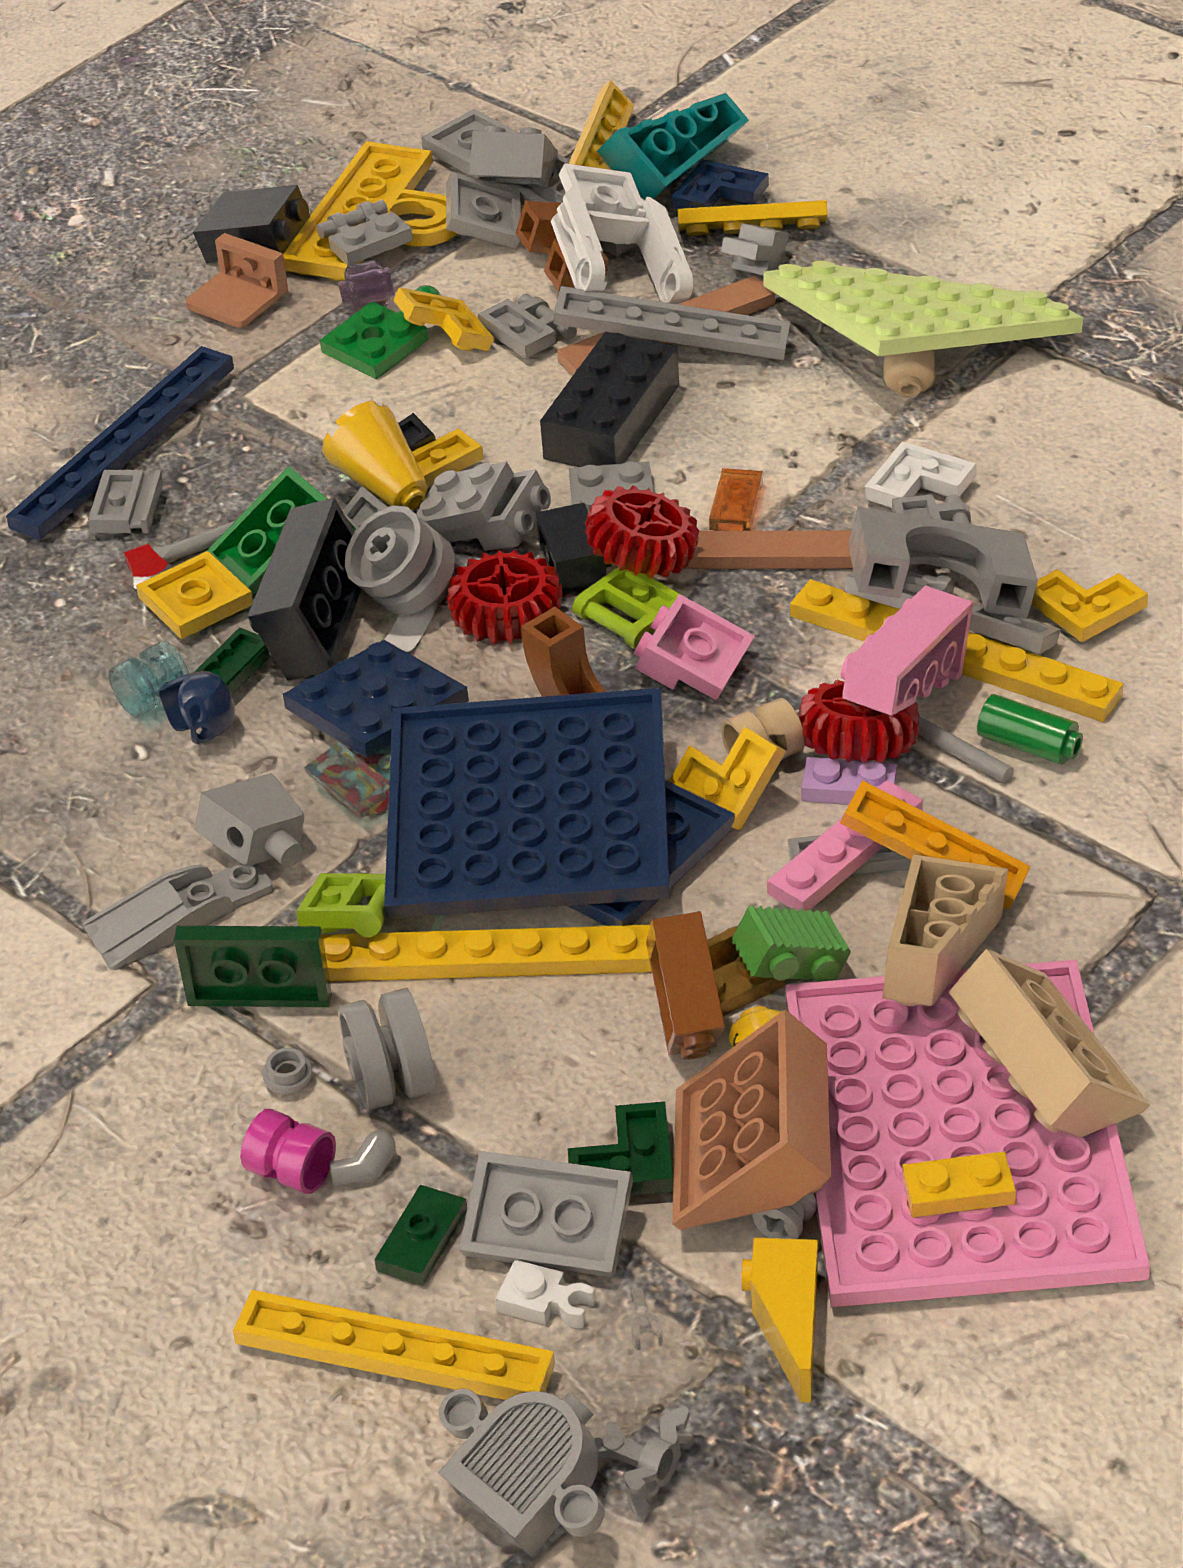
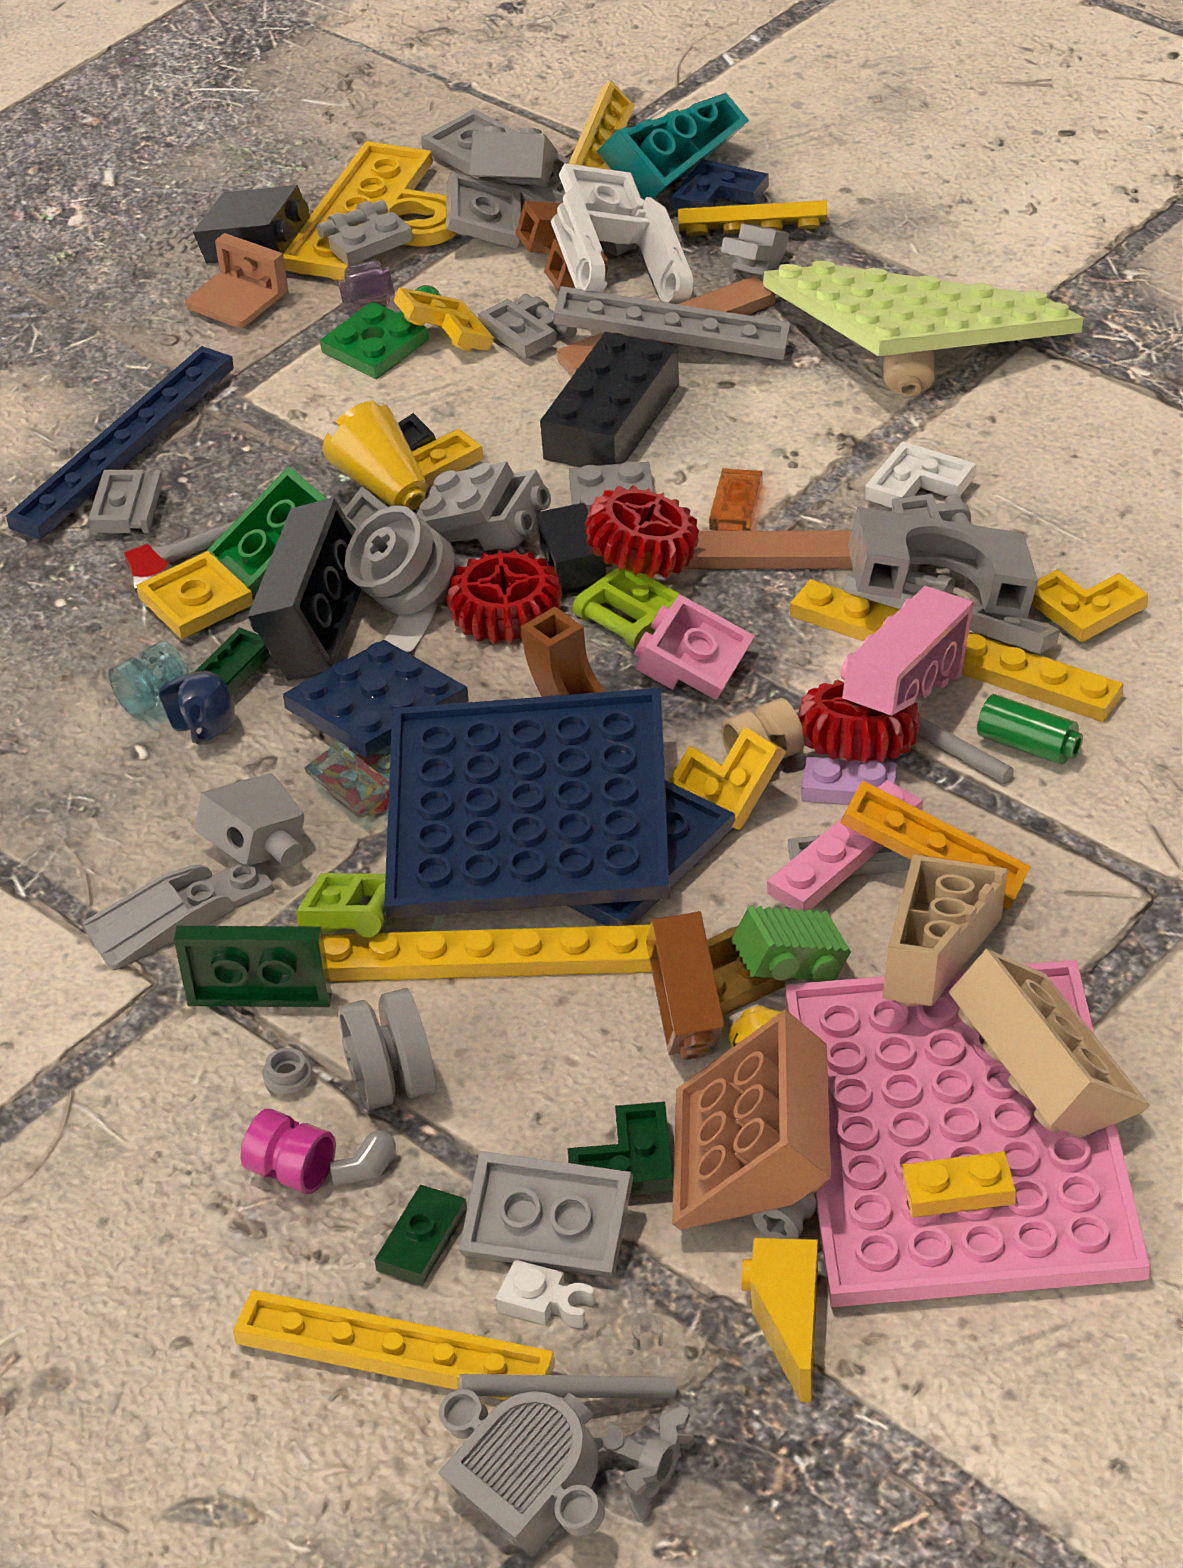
none -> light grey bar [458,1374,676,1399]

